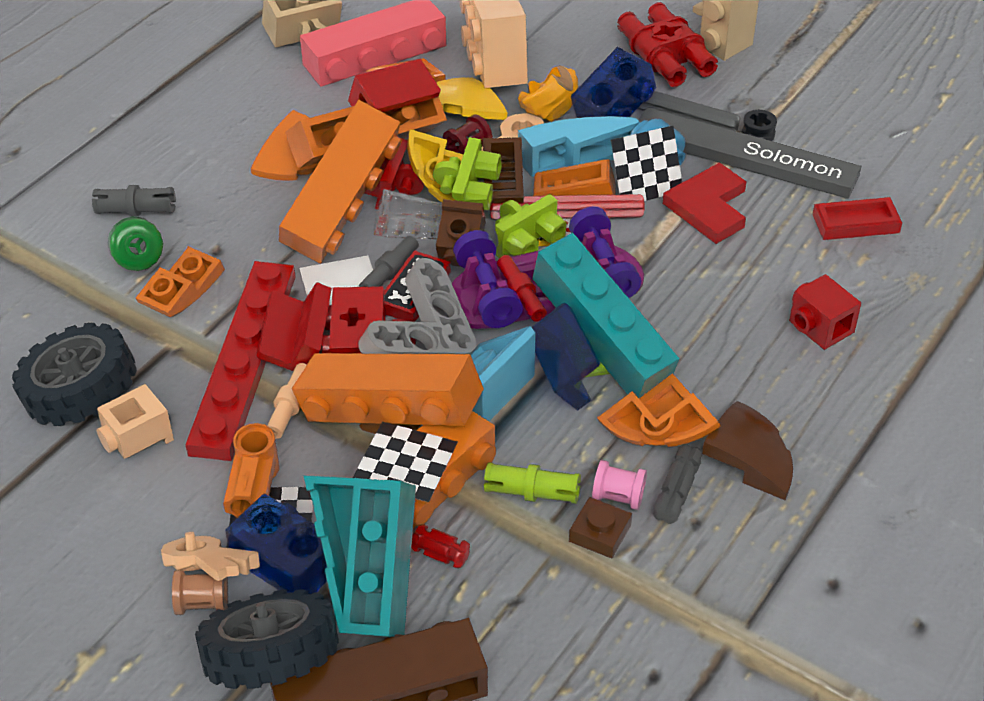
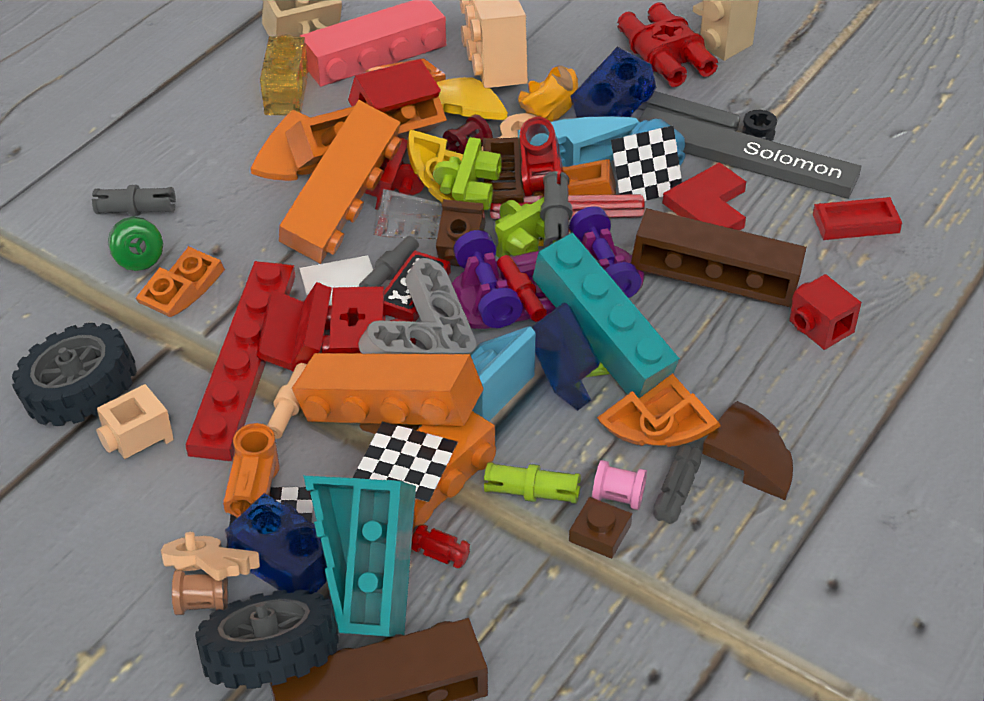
none -> clear yellow brick [260,35,309,115]
none -> red piece [519,117,564,197]
none -> dark grey pin [540,171,573,248]
none -> reddish brown brick [631,208,807,308]

